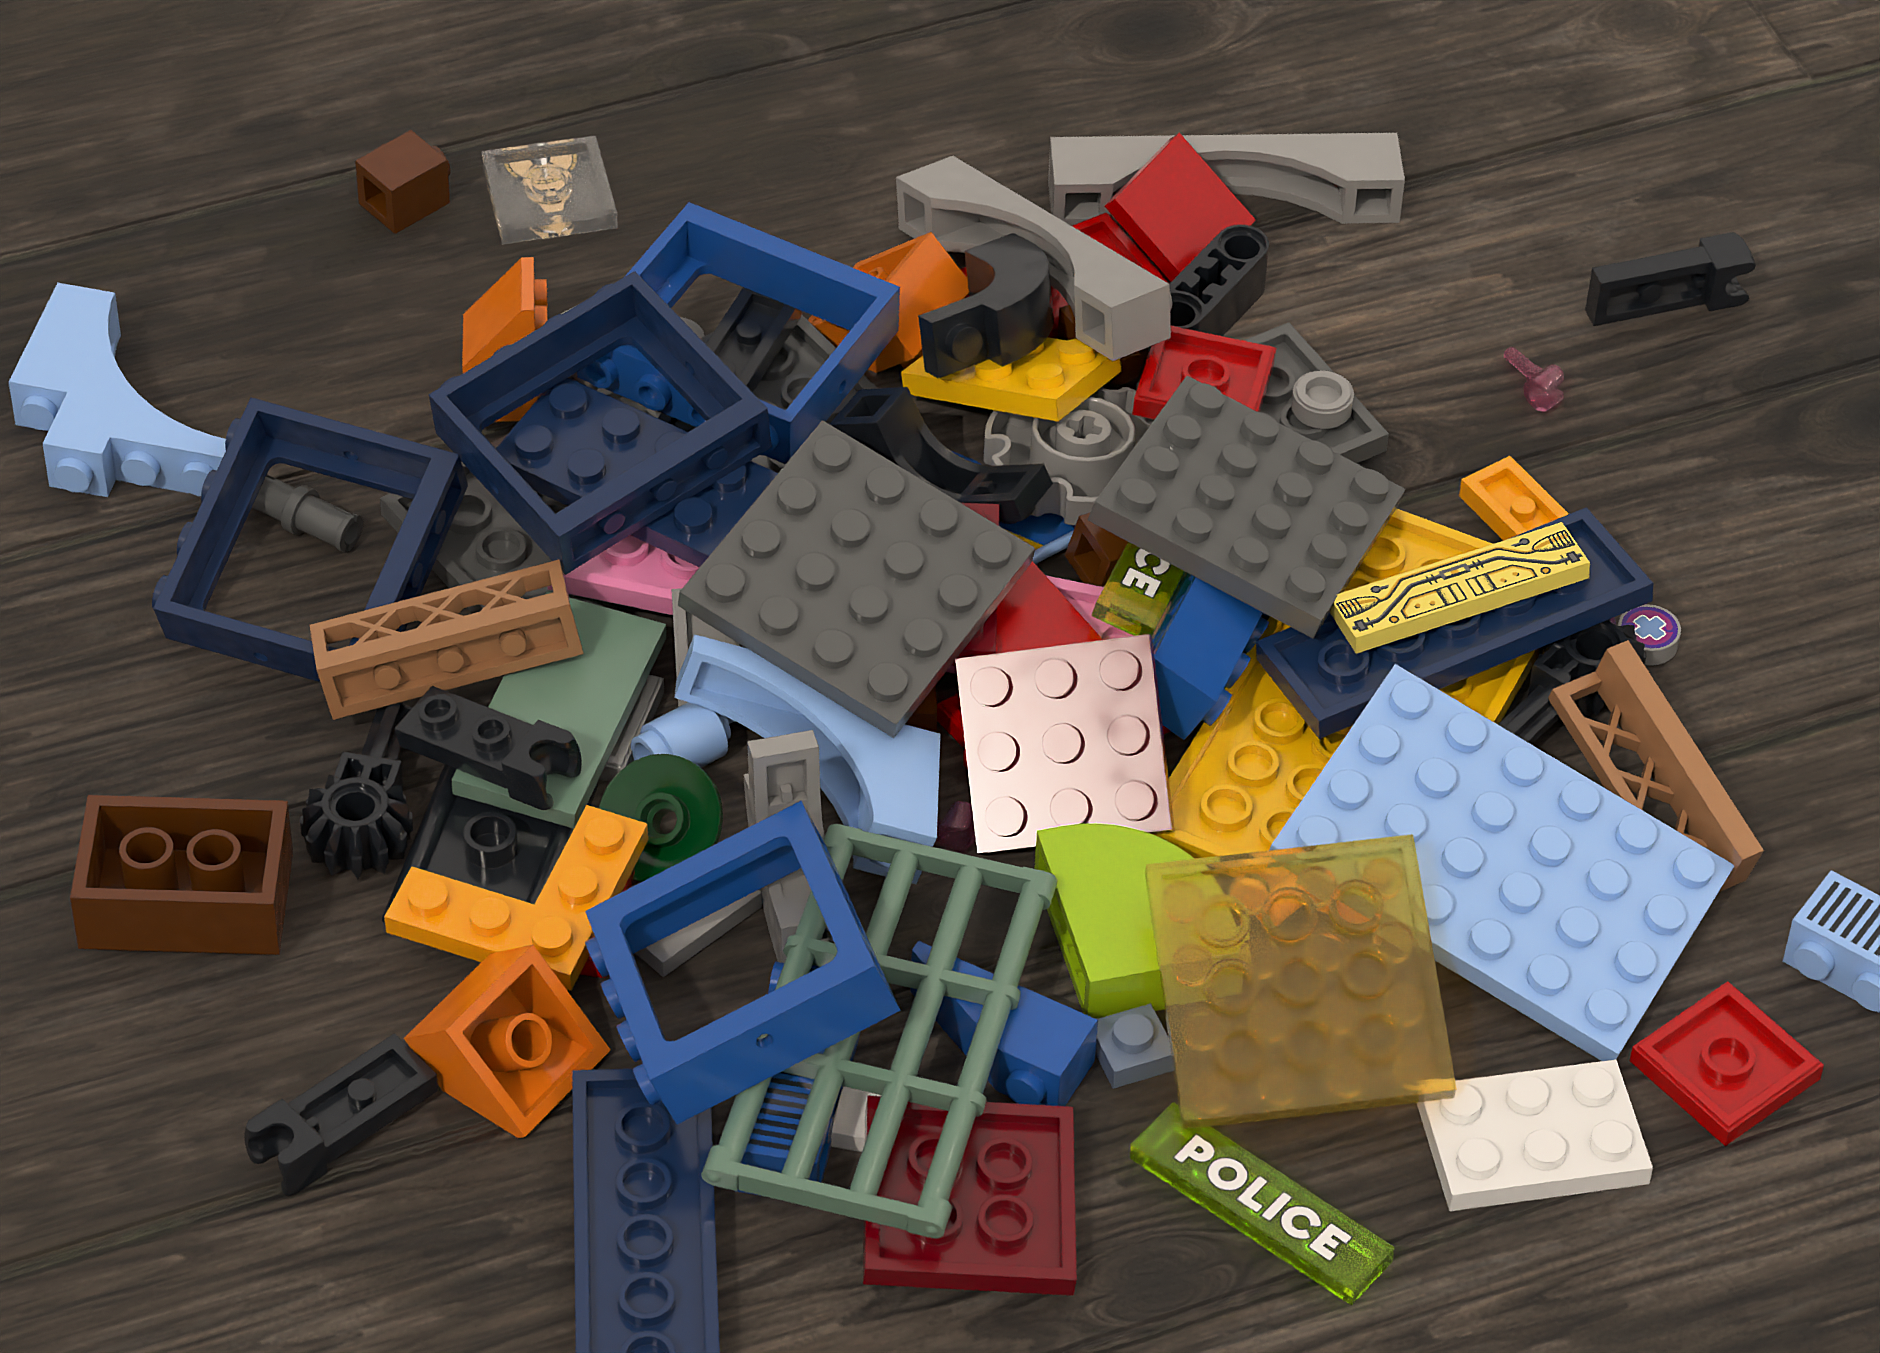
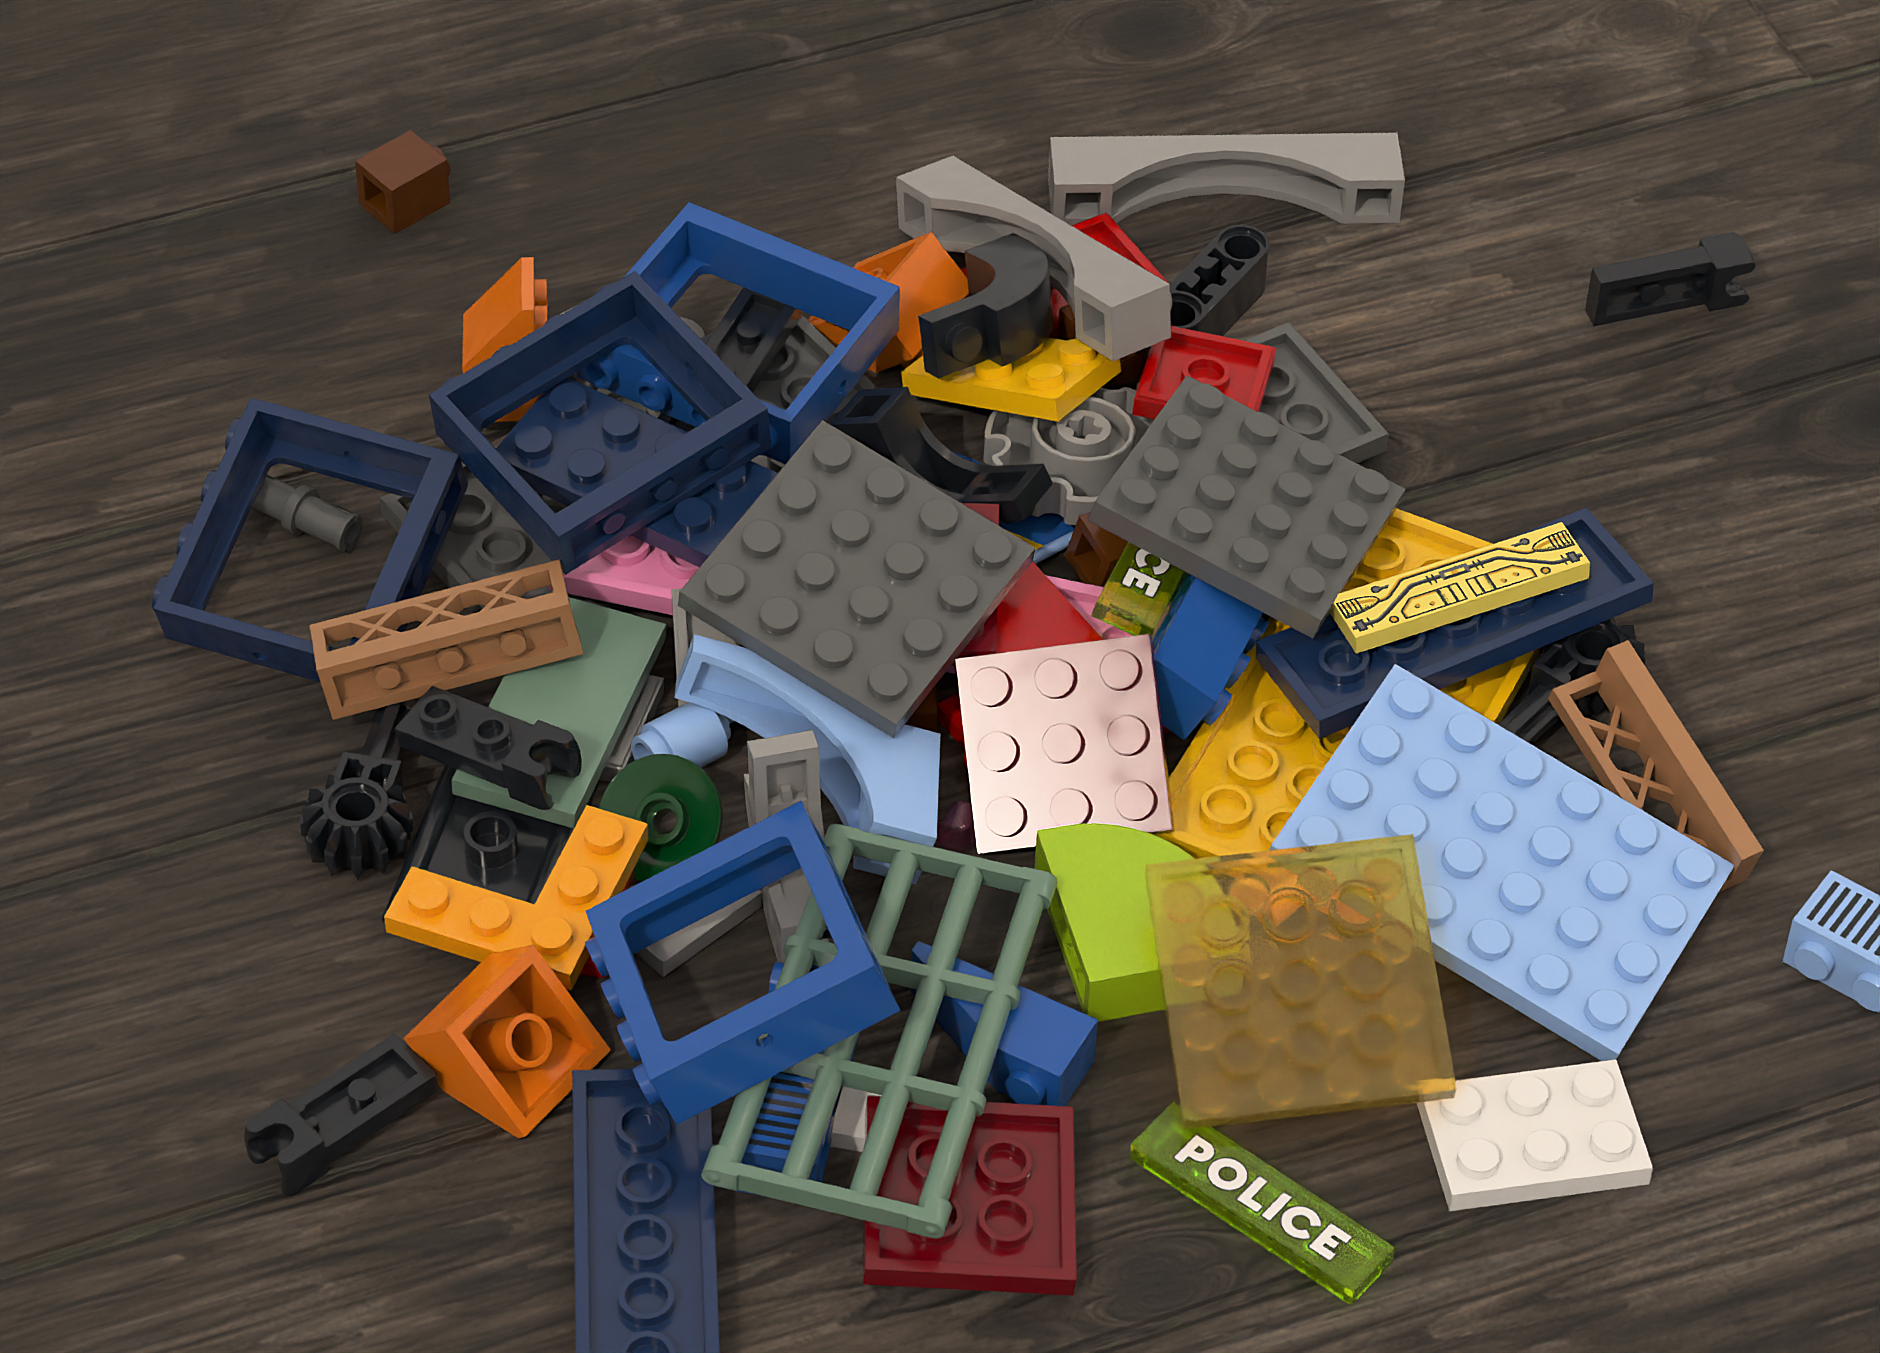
light blue arch [9,283,226,497] -> none
reddish brown brick [70,795,293,955] -> none
clear tile [481,136,618,244] -> none
sand blue plate [1095,1003,1177,1089] -> none
red tile [1105,132,1256,282] -> none
light grey tile [1291,371,1354,429] -> none
light orange plate [1459,456,1569,541] -> none
clear pink hand [1504,347,1564,412] -> none
tile [1618,604,1681,666] -> none
red tile [1629,981,1824,1146] -> none

